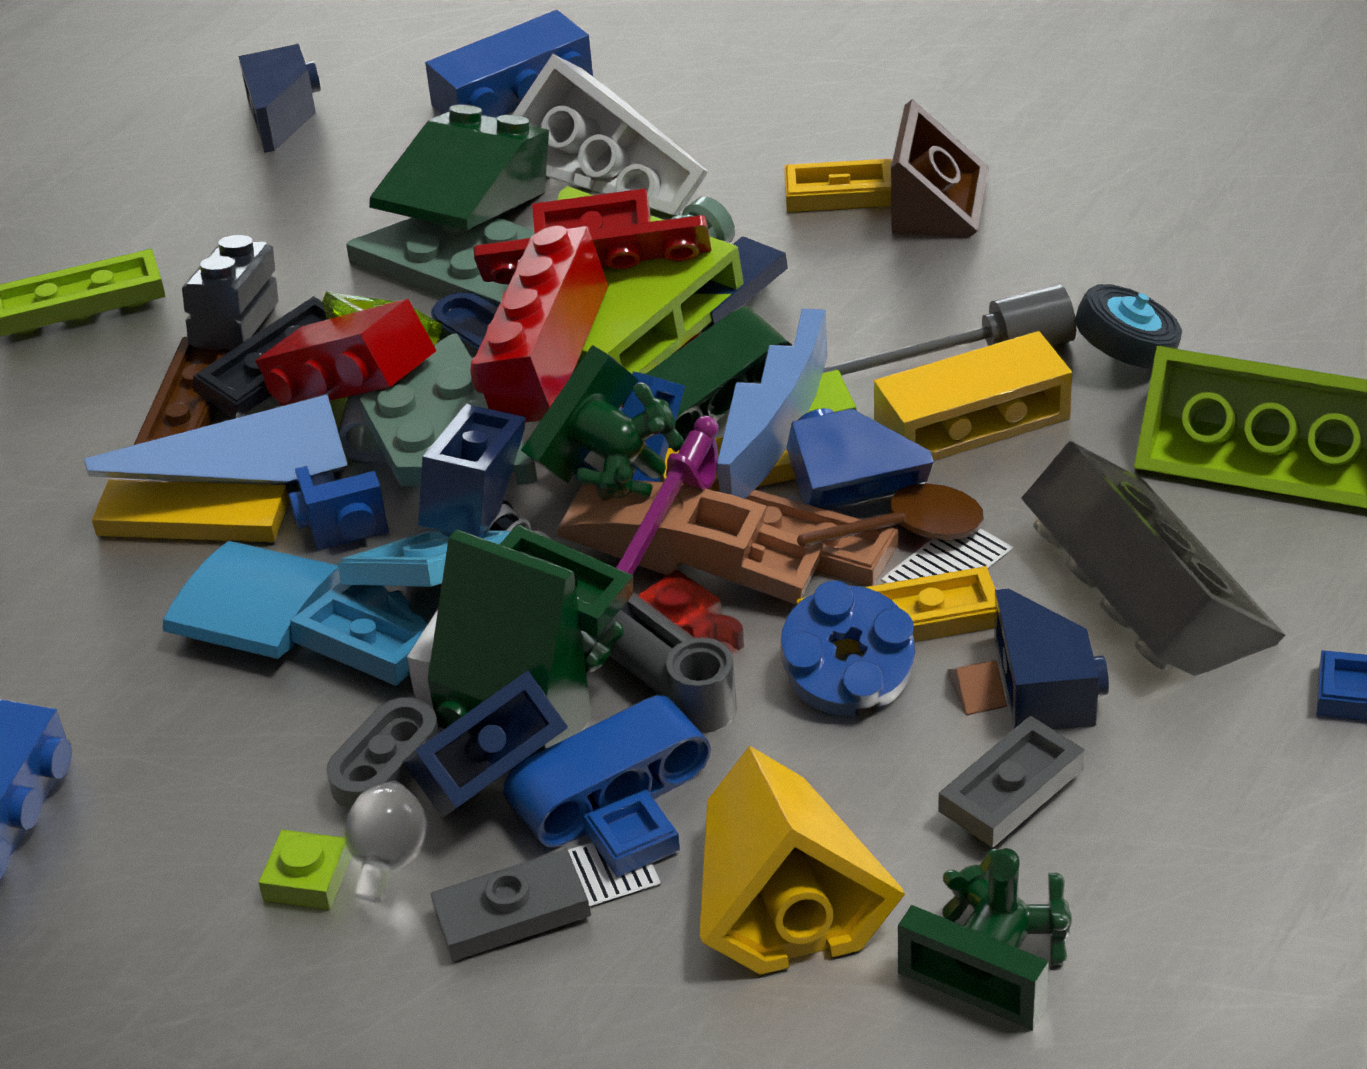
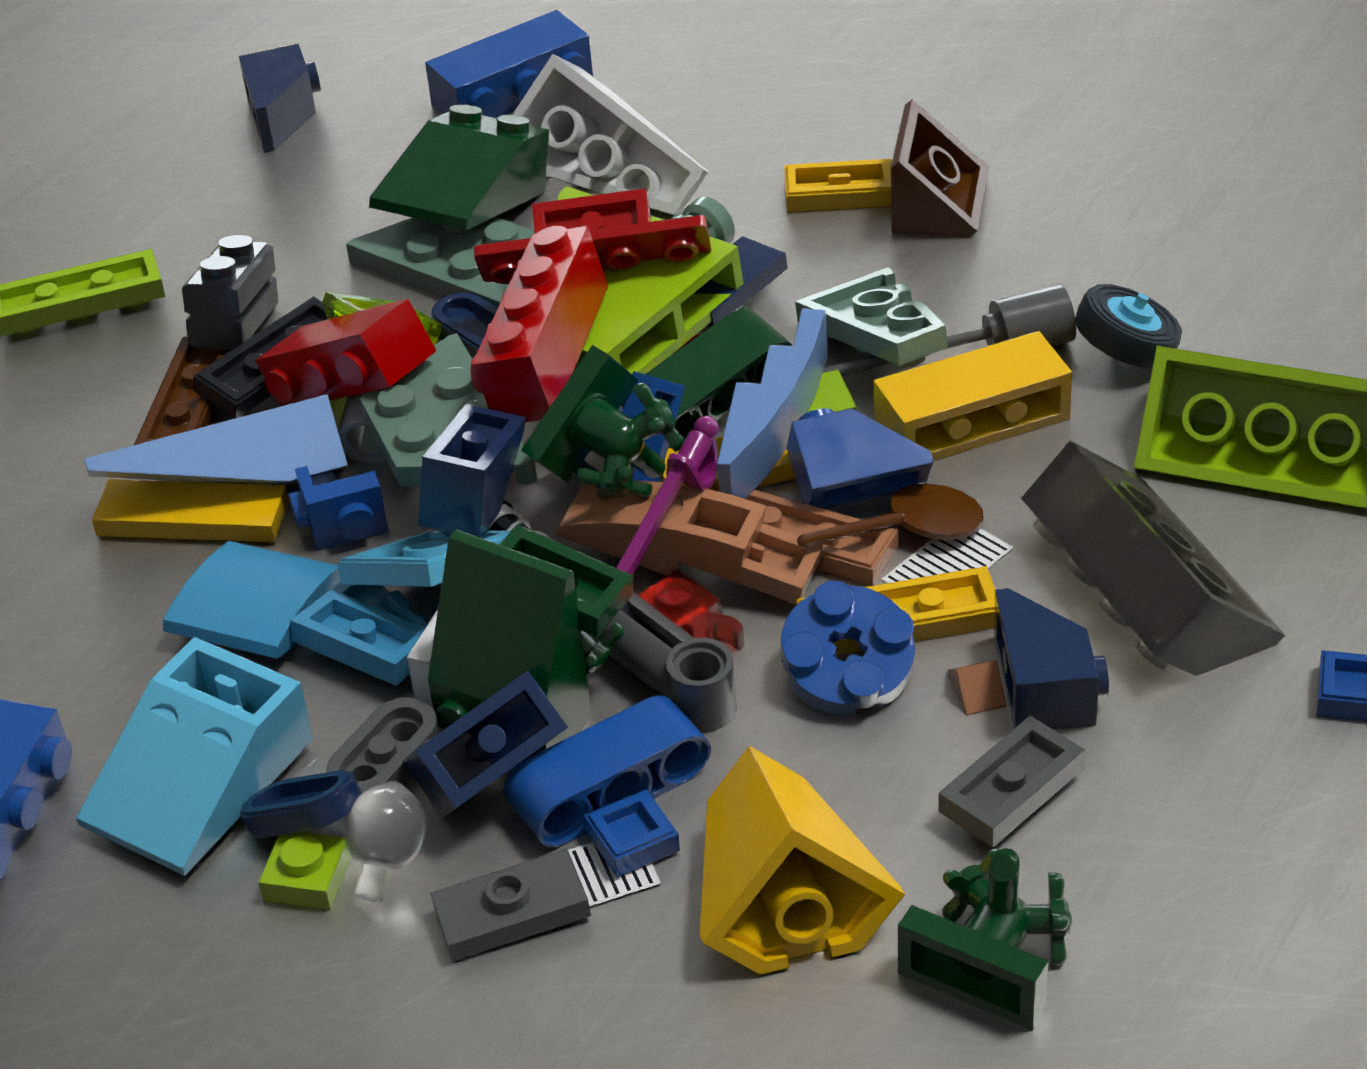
none -> medium azure slope [76,637,314,876]
none -> dark blue tile [240,770,364,838]
none -> sand green wing [795,267,948,368]

